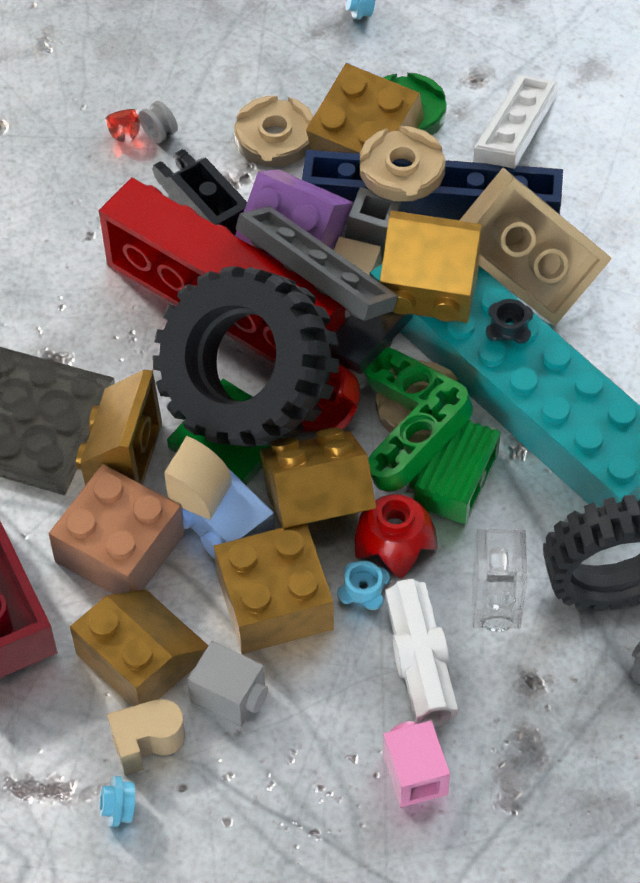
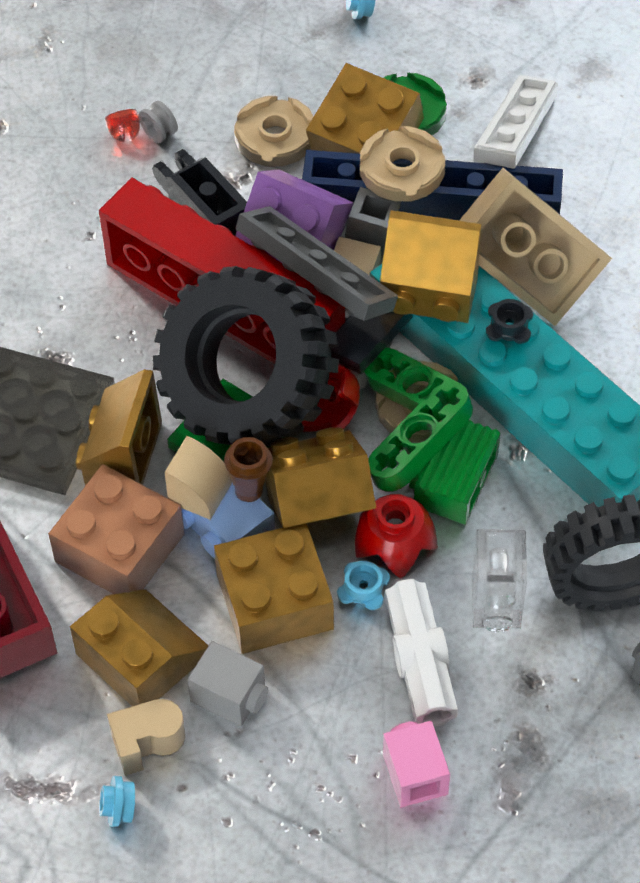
none -> reddish brown cone [224,437,272,502]

